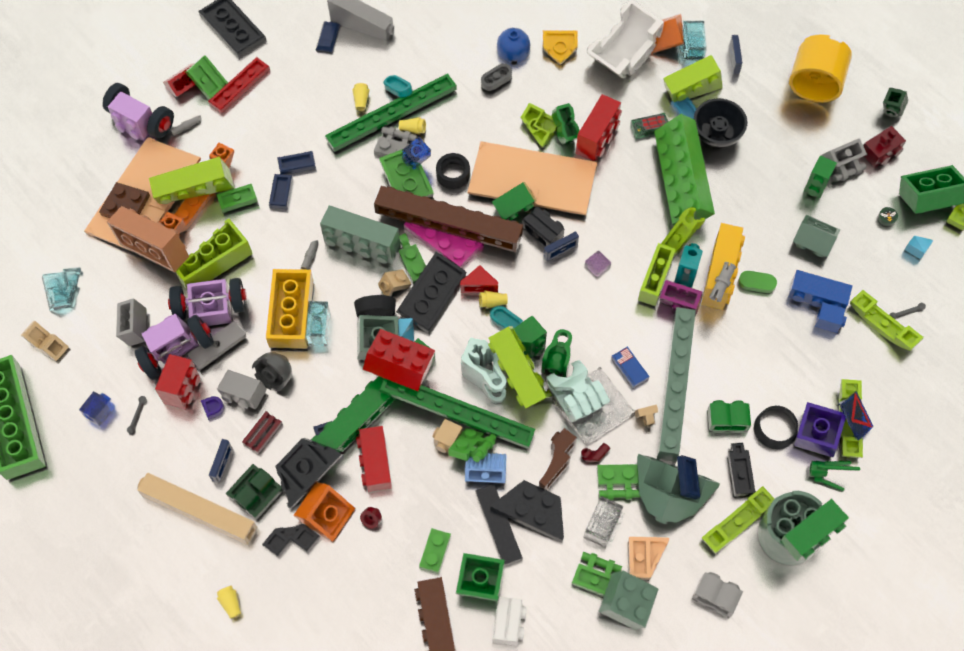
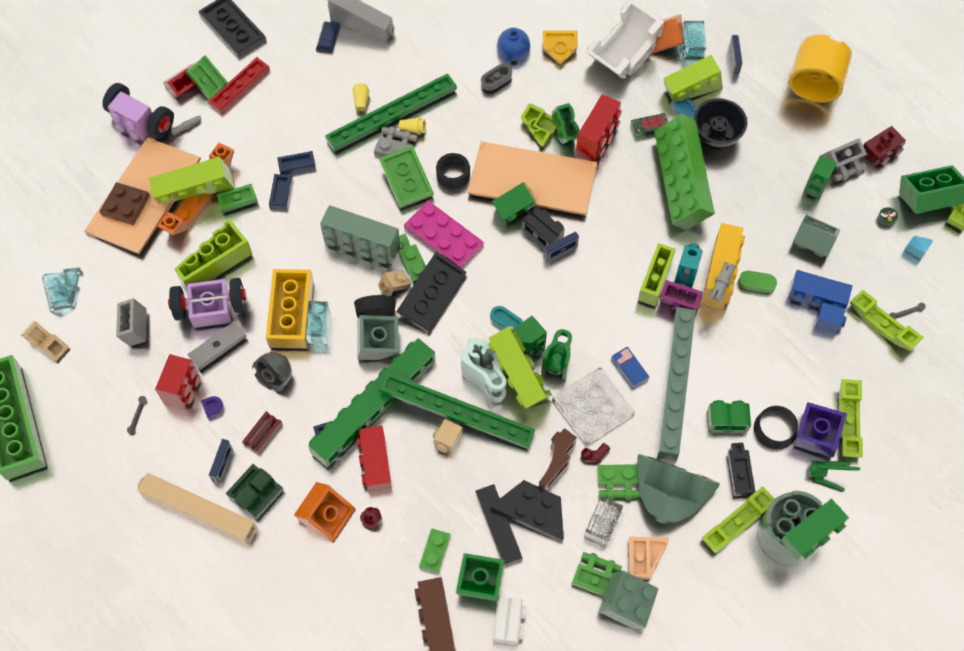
clear blue brick [79,391,114,426] -> none
nougat brick [107,206,189,272] -> none
brick [135,314,214,380] -> none
light yellow cone [216,585,242,619] -> none
light grey brick [217,370,267,409] -> none
black tile [262,524,320,558] -> none
black wing [275,438,344,509] -> none
light grey piece [301,240,318,270] -> none
red brick [363,329,435,391] -> none
reddish brown brick [374,185,523,252] -> none
teal tile [383,75,413,97] -> none
medium azure slope [398,318,414,341] -> none
clear blue brick [402,137,431,169] -> none
bright green plate [449,428,496,462] -> none
red slope [460,265,498,293] -> none
light blue brick [465,453,507,483] -> none
light yellow cone [479,290,508,309] -> none
light aqua piece [546,360,610,422] -> none
clear purple tile [585,250,611,276] -> none
tan tile [634,404,659,426] -> none
lime plate [661,207,705,257] -> none
dark blue tile [677,455,700,499] -> none
light grey brick [692,572,743,617] -> none
clear blue piece [837,391,874,440] -> none
dark green brick [883,87,909,117] -> none

